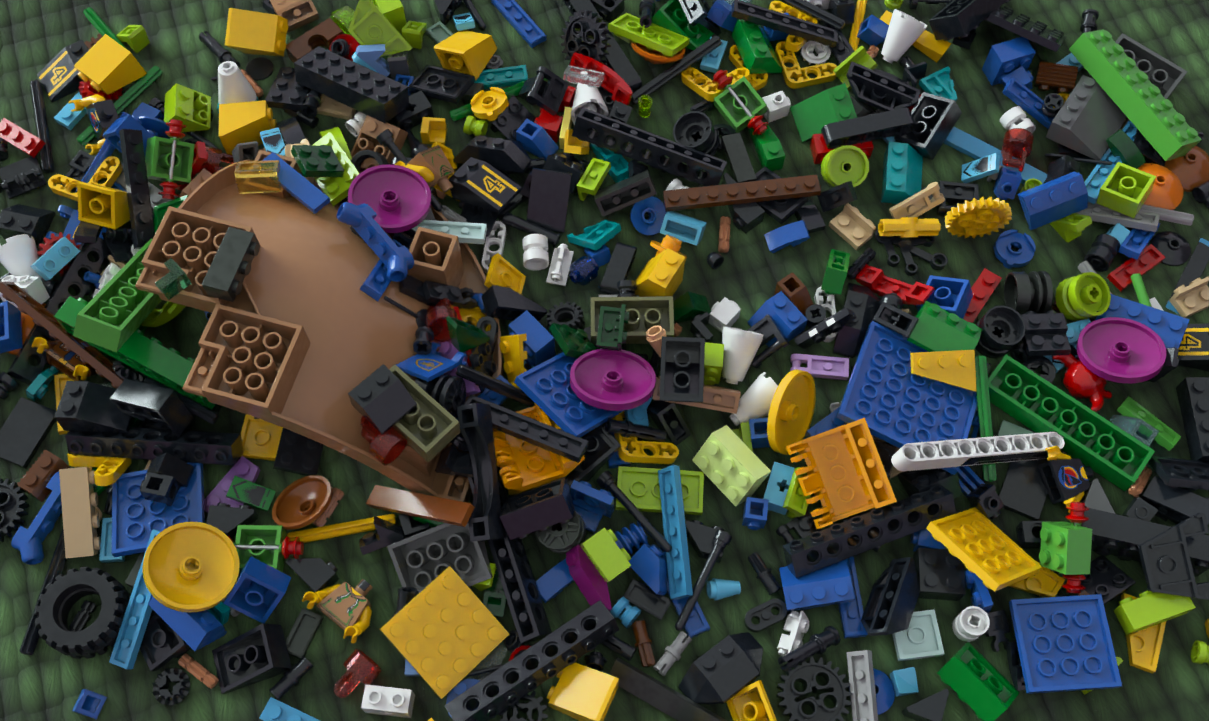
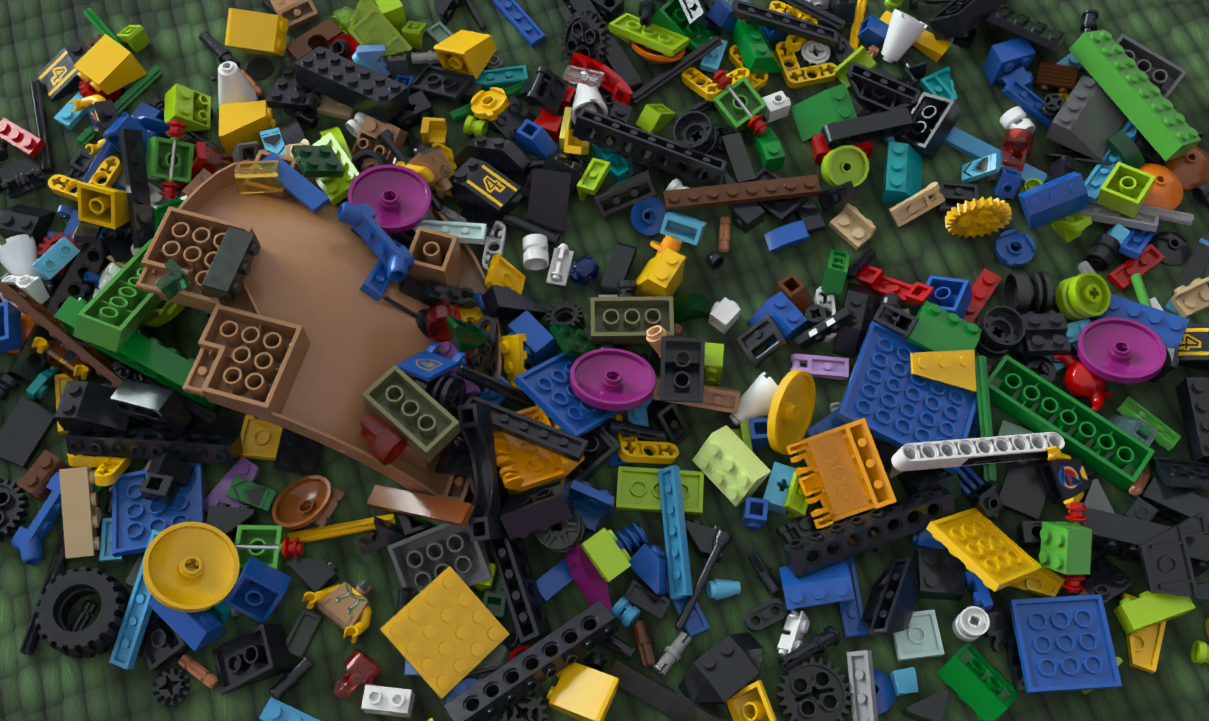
blue slope [72,689,107,720] -> none
black slope [348,364,417,435] -> none
black bush [413,326,435,355] -> none
medium azure tile [452,12,475,31] -> none
teal wing [567,220,621,250] -> none
blue slope [584,244,611,268] -> none
dark green bracket [596,304,629,350] -> none
black piece [596,470,672,553] -> none
clear neon green pin [638,95,653,118] -> none
black bracket [690,312,713,343] -> none
white cone [722,326,763,385] -> none
black plant [875,229,948,276] -> none
yellow piece [878,217,941,238] -> none
none -> light grey pin [411,50,440,65]
none -> lime slope [636,104,676,134]

